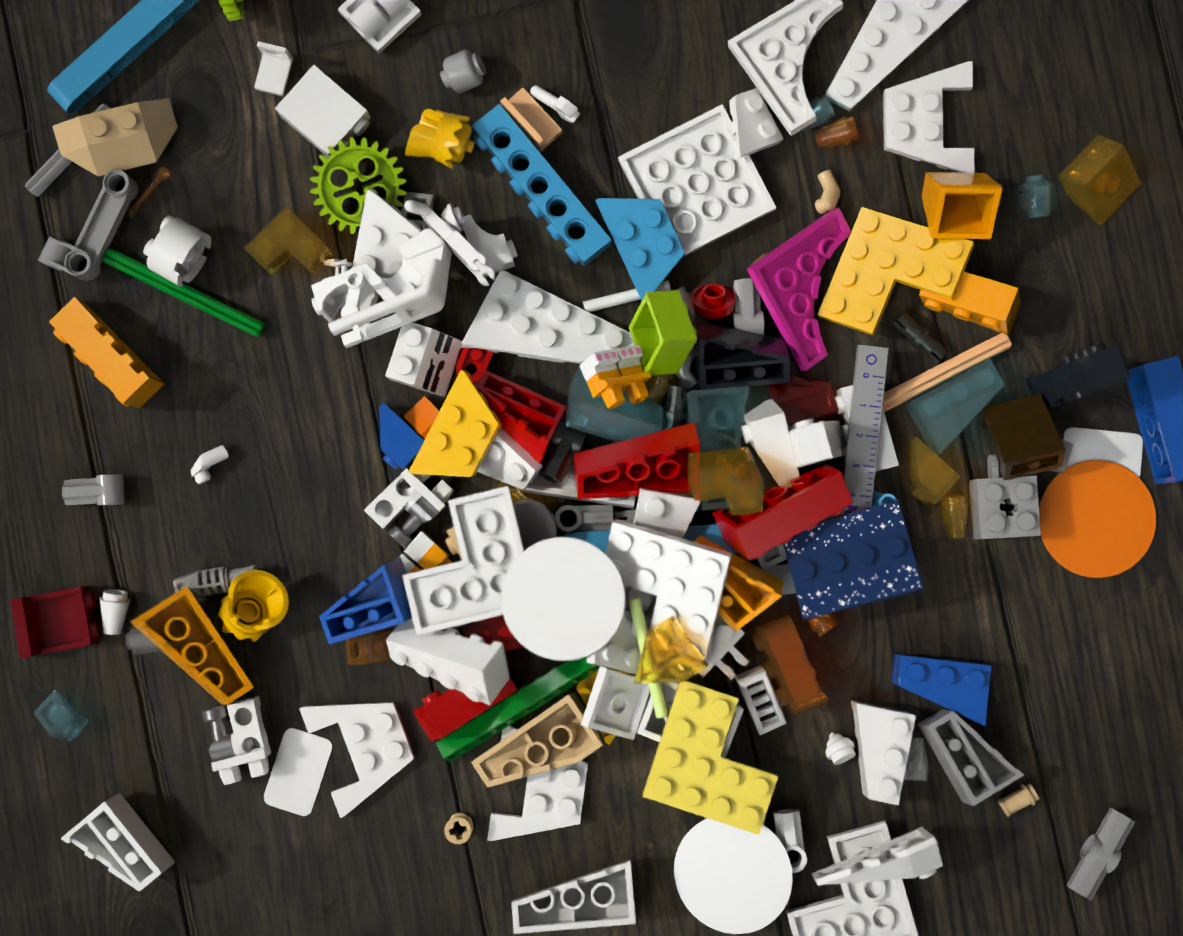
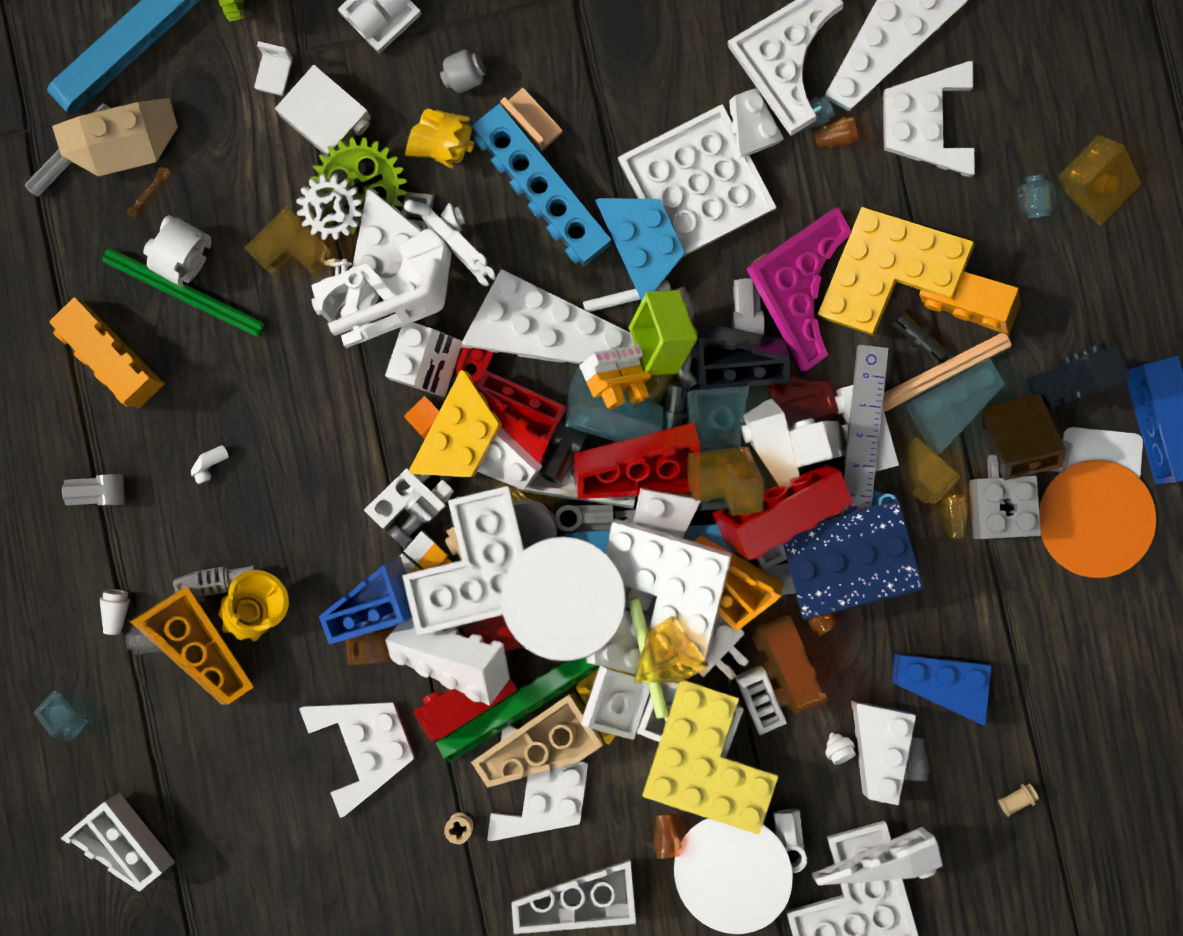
dark red panel [10,585,102,659] -> none
light grey piece [38,169,139,281] -> none
white hips [201,695,271,785] -> none
white sticker [264,728,332,816] -> none
blue slope [379,403,424,470] -> none
white arch [462,214,518,278] -> none
white bar [530,85,580,123] -> none
red plate [692,284,736,320] -> none
tan arm [815,169,840,214] -> none
light grey wedge [918,709,1024,806] -> none
light orange slope [922,172,1002,239] -> none
light grey piece [1066,808,1135,900] -> none
none -> white gear [296,174,363,240]
none -> clear orange cone [653,814,682,859]

